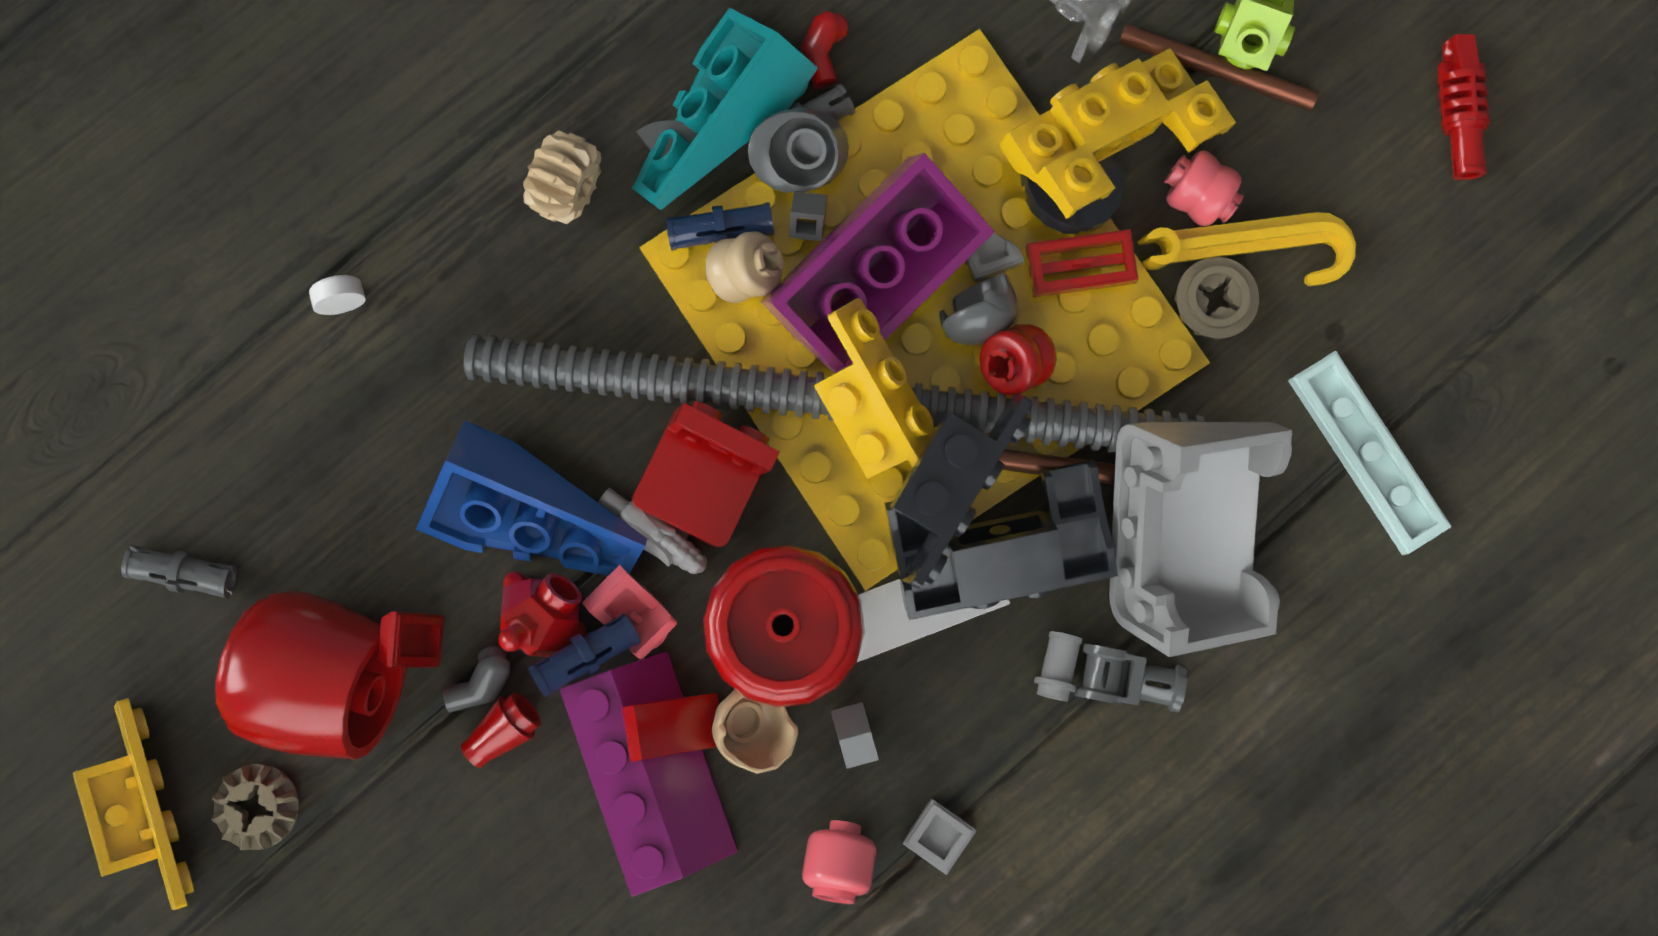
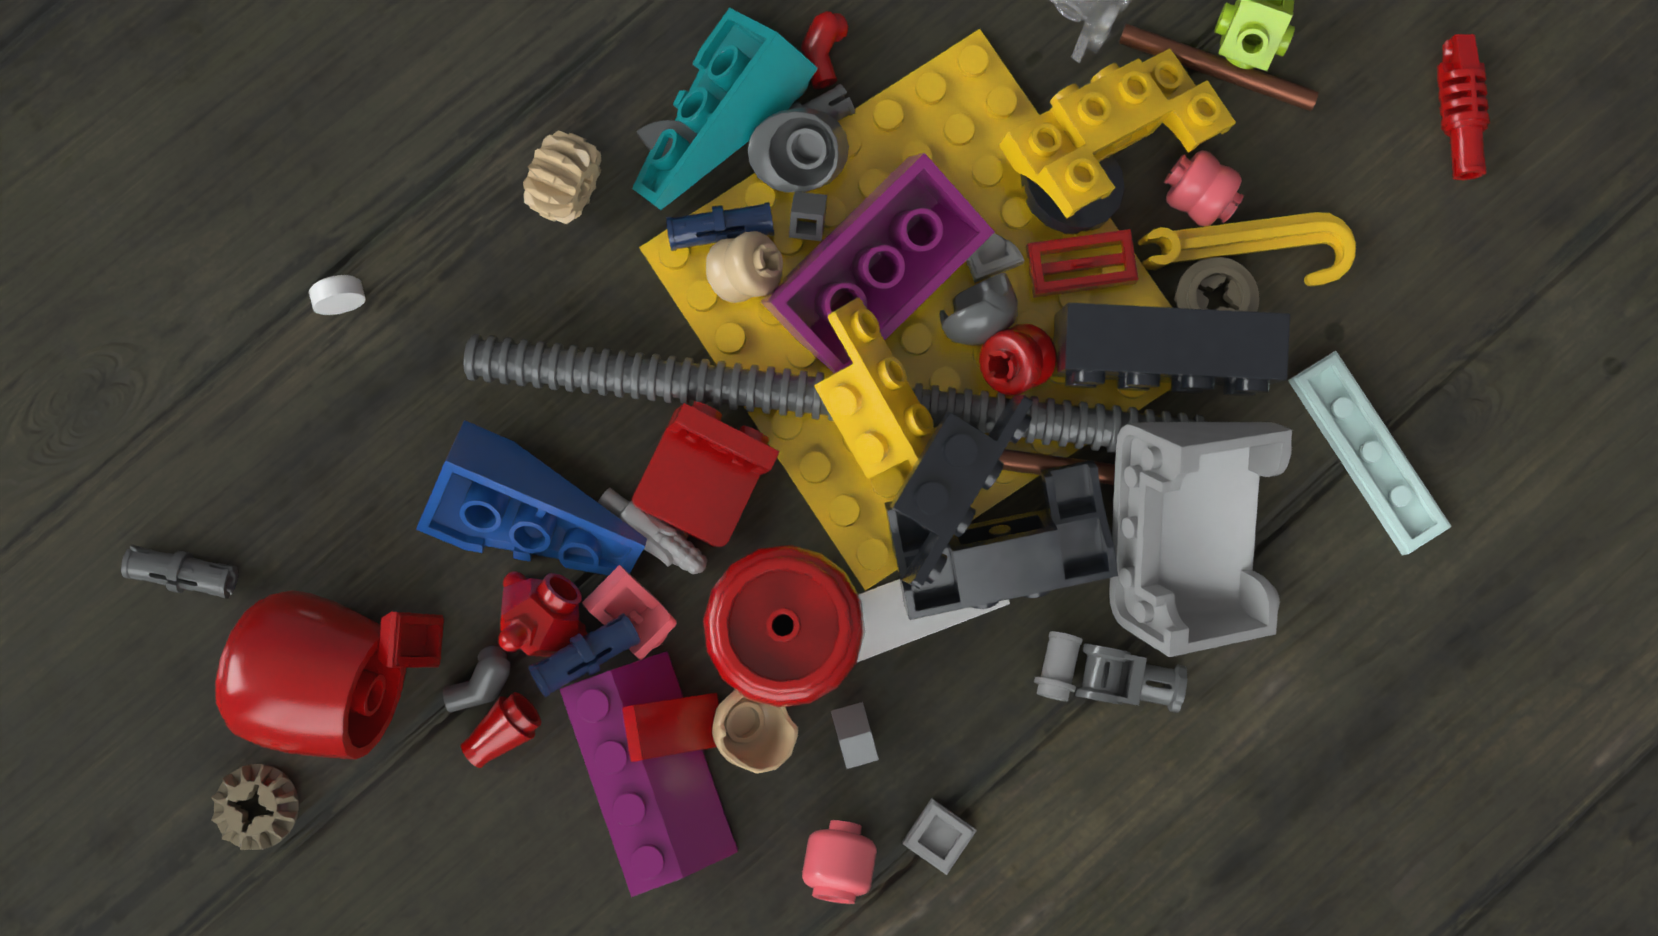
yellow bracket [73,698,194,910] -> none
none -> black brick [1052,302,1290,396]

